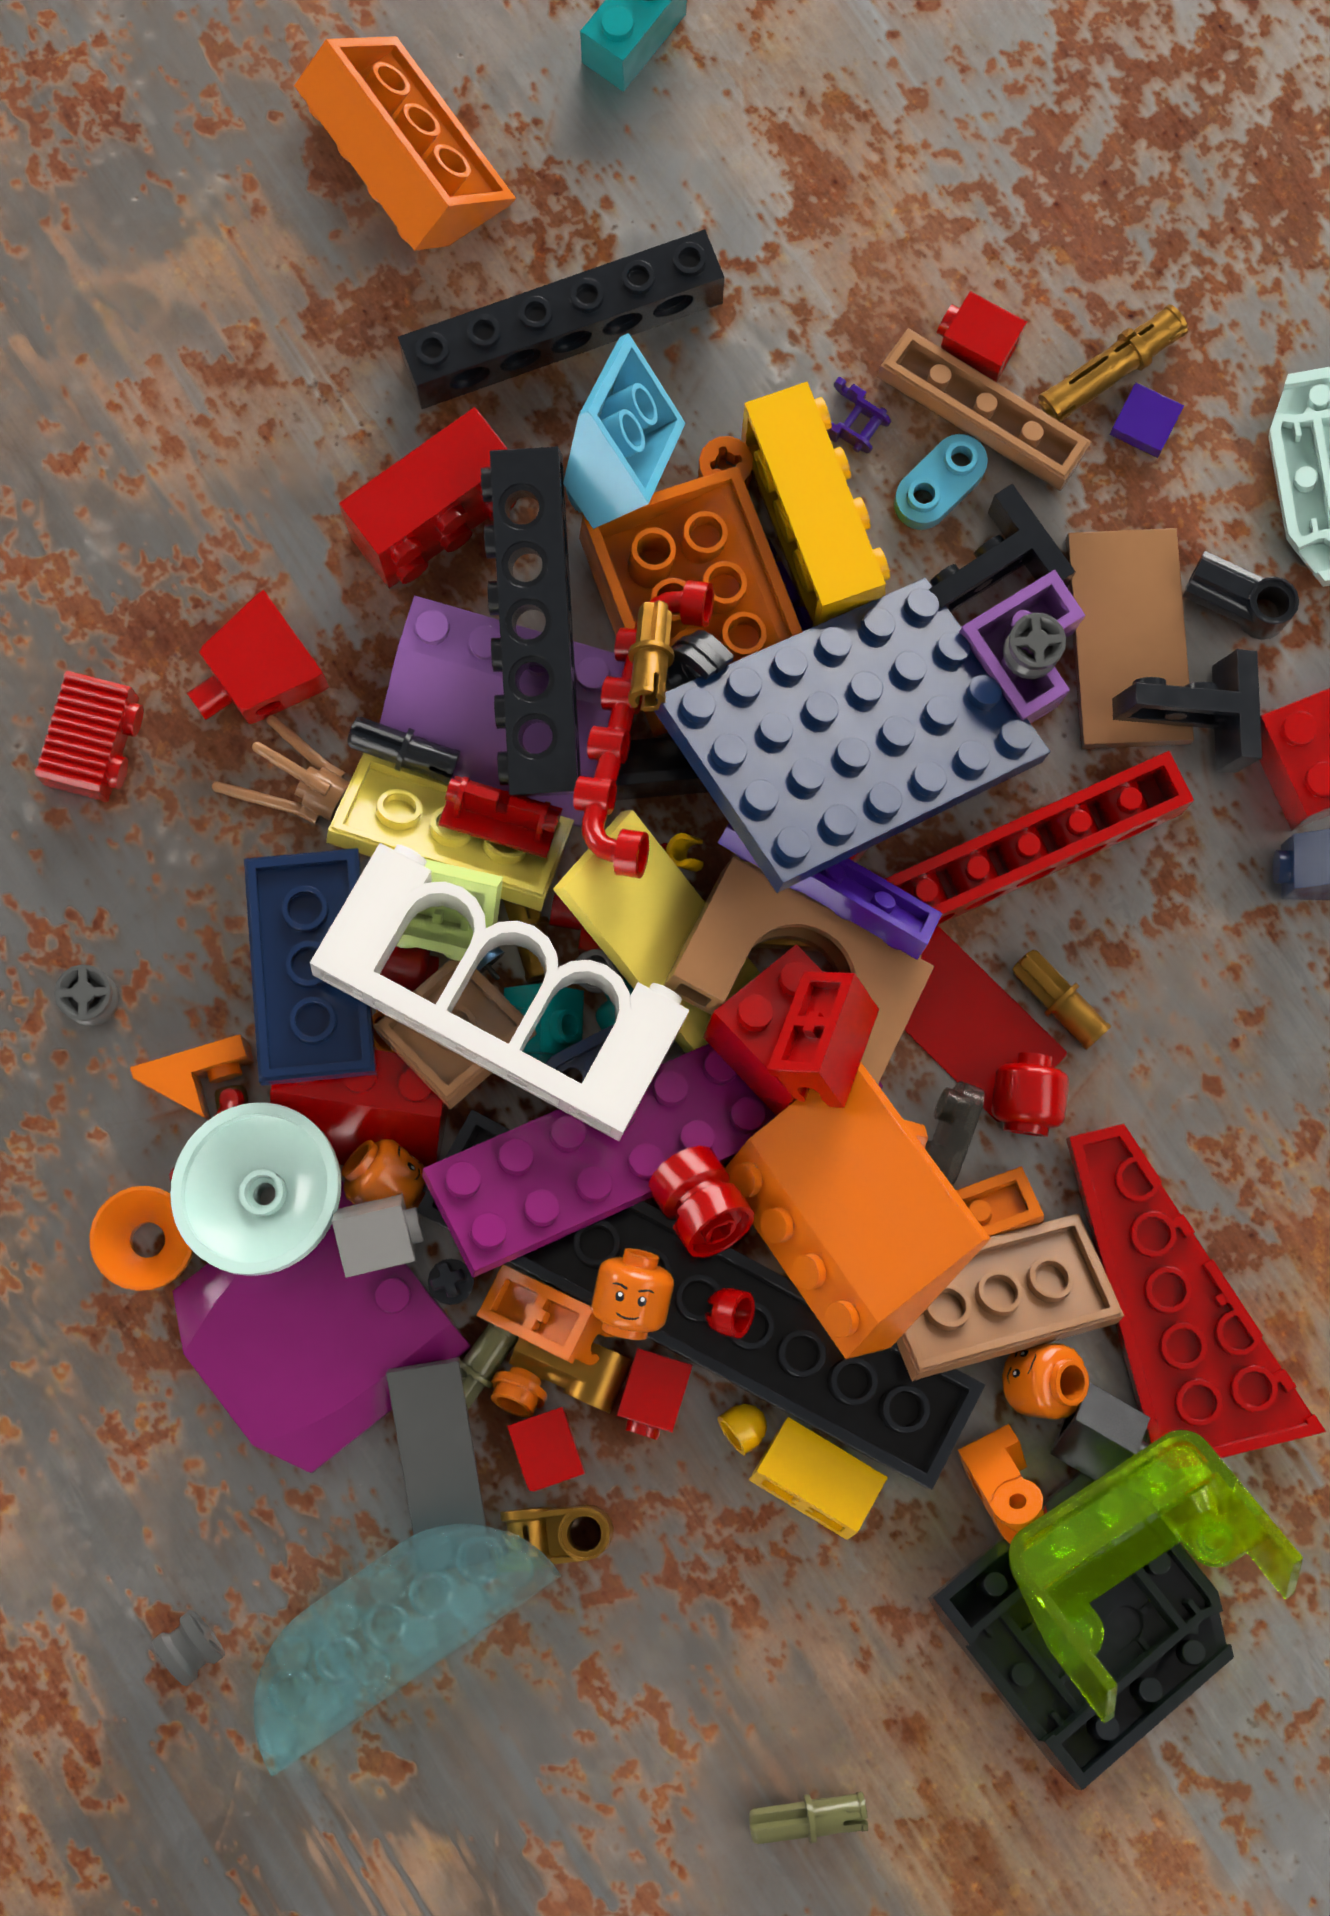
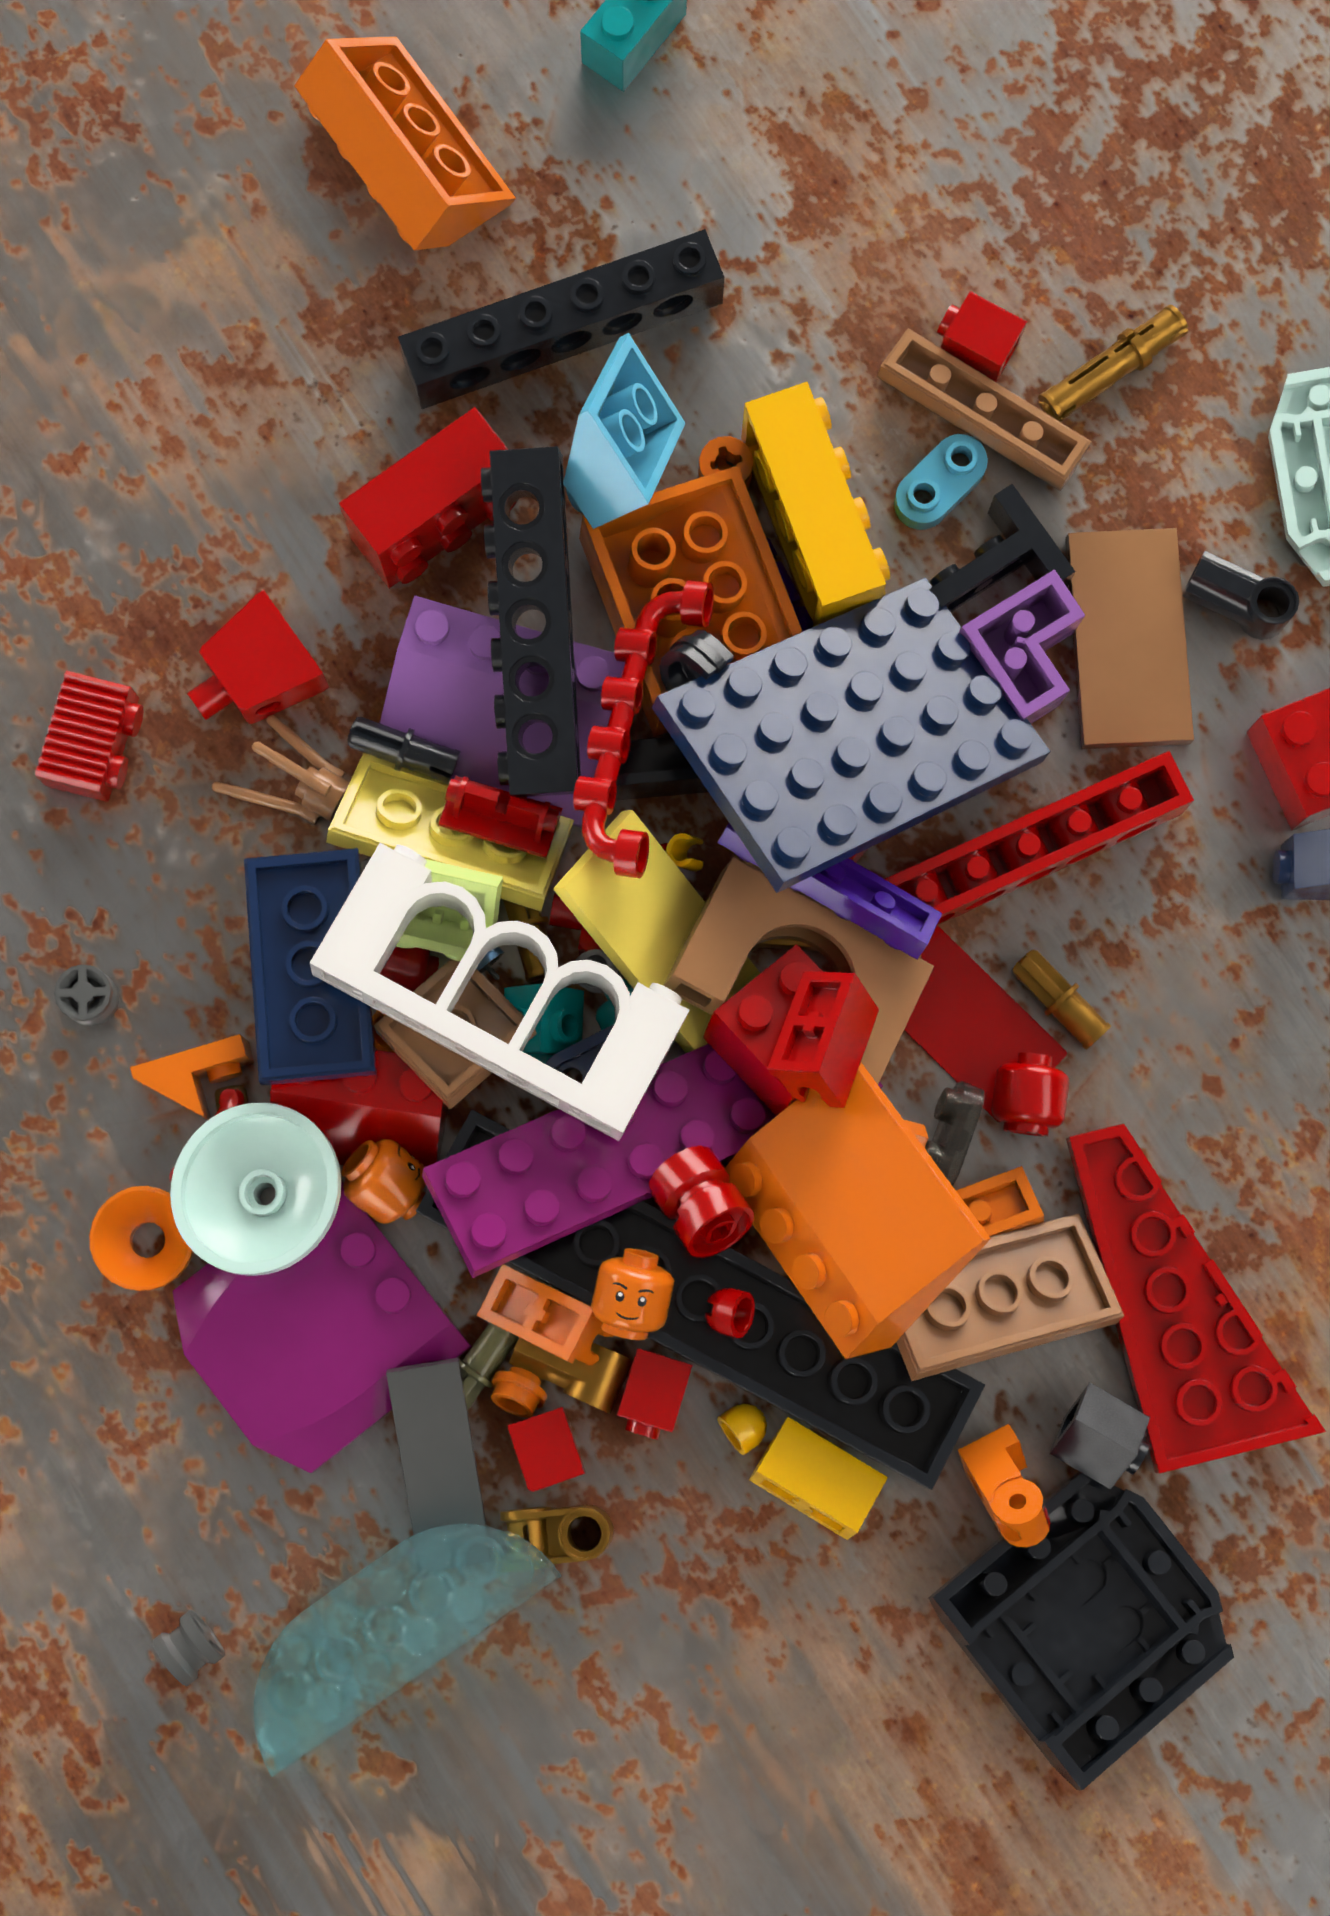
light grey brick [332,1193,424,1278] -> none
black axle [428,1258,474,1305] -> none
pearl gold axle [628,600,674,711] -> none
olive axle [749,1792,868,1844] -> none
dark purple piece [827,377,891,453] -> none
orange head [1002,1343,1089,1419] -> none
dark grey wheel [1003,613,1066,679] -> none
clear neon green windscreen [1009,1430,1303,1724] -> none
dark purple tile [1109,382,1184,458] -> none
black bracket [1112,649,1262,773] -> none

